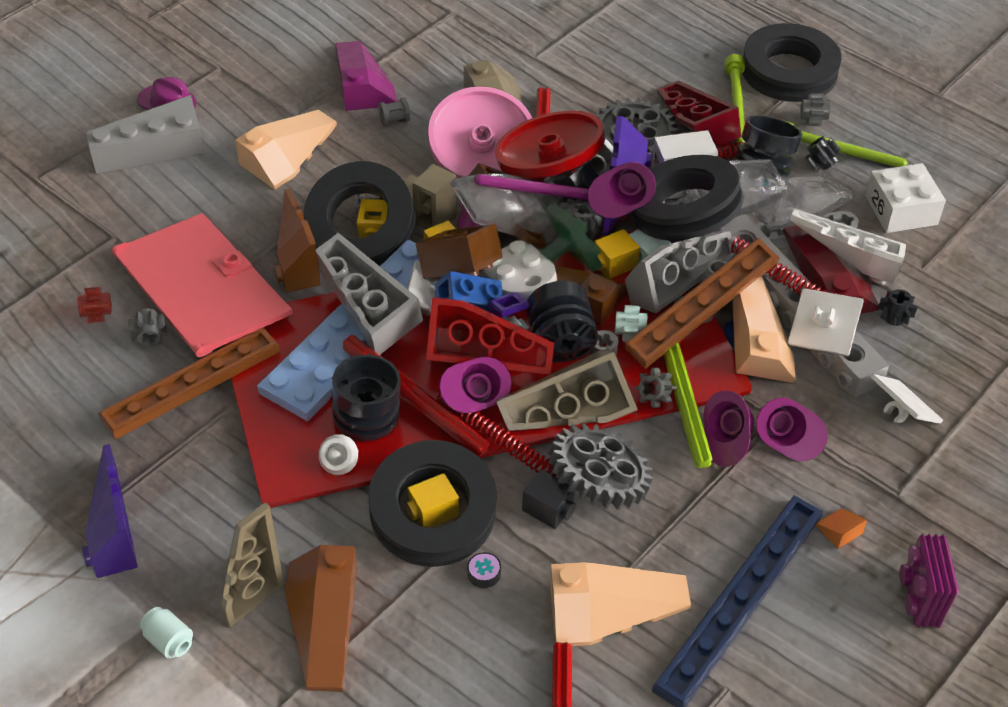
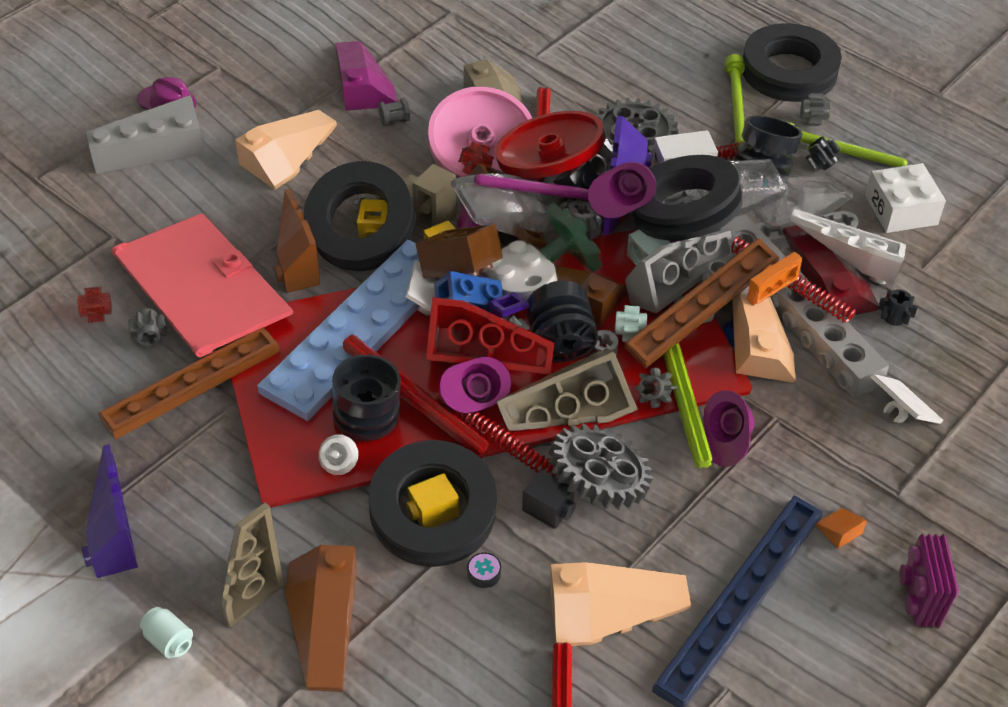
light grey wedge [315,233,423,355] -> none
yellow brick [592,229,640,278] -> none
dark red wedge [657,81,741,146] -> none
magenta piece [756,397,828,461] -> none
white piece [788,288,864,356] -> none
none -> clear red gear [458,141,494,174]
none -> orange plate [747,251,802,306]

